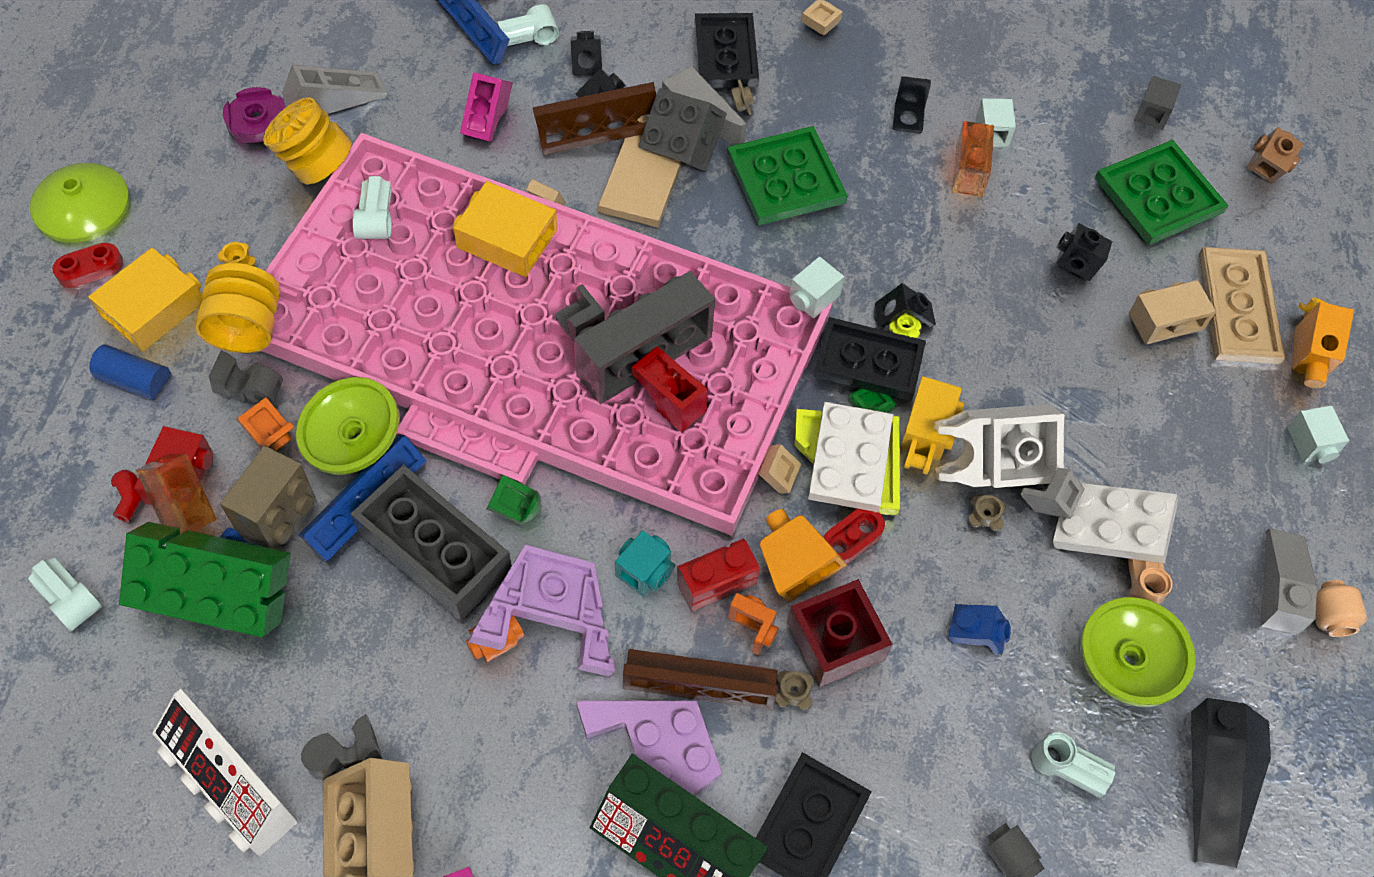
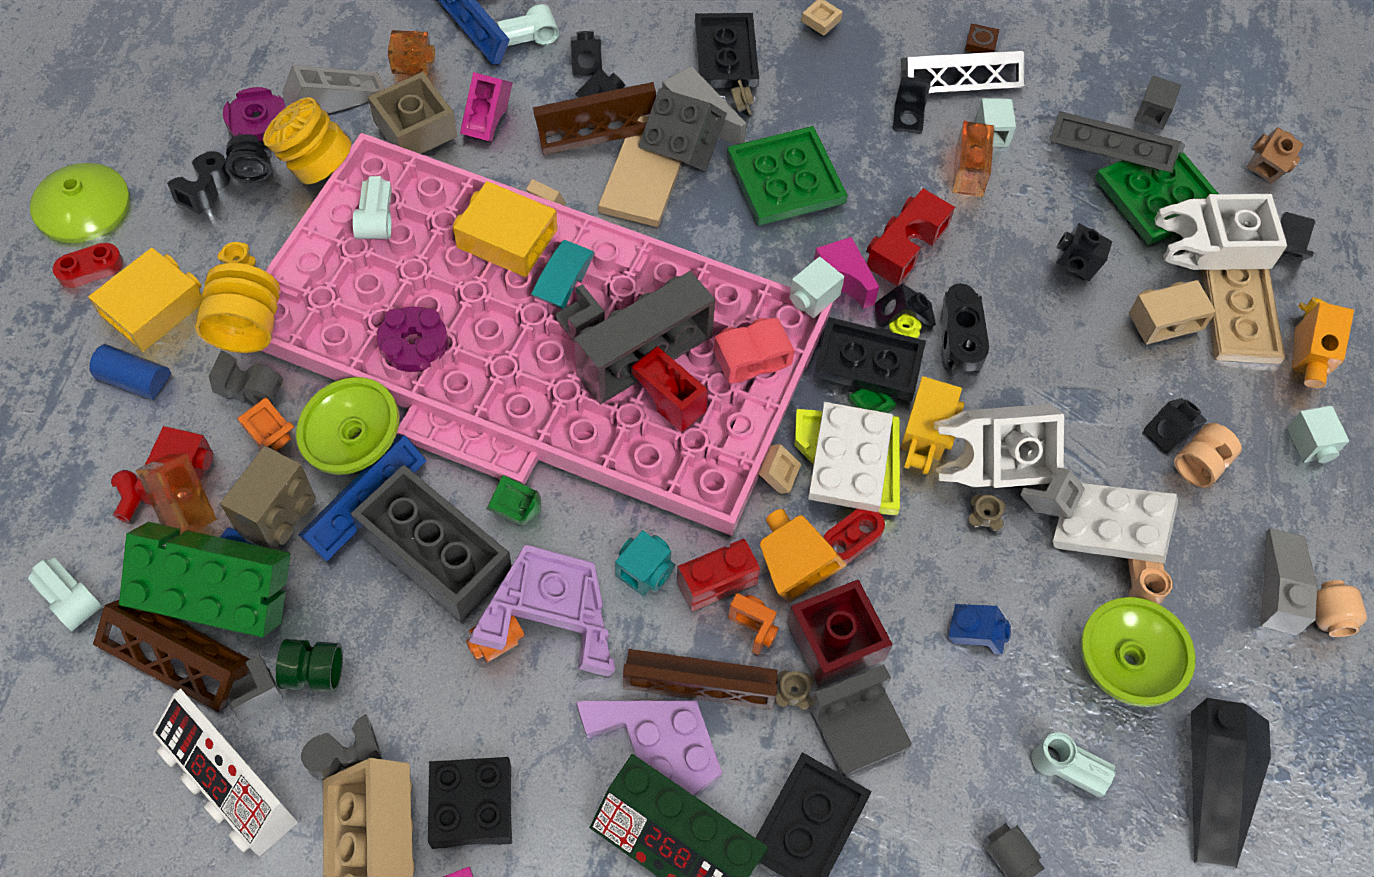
none -> reddish brown fence [93,600,250,712]
none -> black leg [167,151,231,215]
none -> black wheel [225,135,272,183]
none -> dark grey panel [229,655,283,721]
none -> dark green wheel [276,639,343,693]
none -> dark tan brick [368,72,458,154]
none -> magenta plate [377,307,448,372]
none -> clear orange brick [387,30,435,76]
none -> black brick [428,757,512,849]
none -> teal slope [531,240,595,309]
none -> coral brick [713,318,795,383]
none -> dark grey bracket [810,665,912,776]
none -> dark pink arch [814,237,879,309]
none -> red arch [866,188,955,286]
none -> fence [901,51,1025,93]
none -> black piece [941,283,989,372]
none -> reddish brown tile [964,23,1000,53]
none -> dark grey fence [1050,111,1185,173]
none -> black bracket [1144,398,1207,452]
none -> white brick [1154,194,1287,270]
none -> light nougat wheel [1174,423,1242,488]
none -> black bracket [1280,212,1315,261]

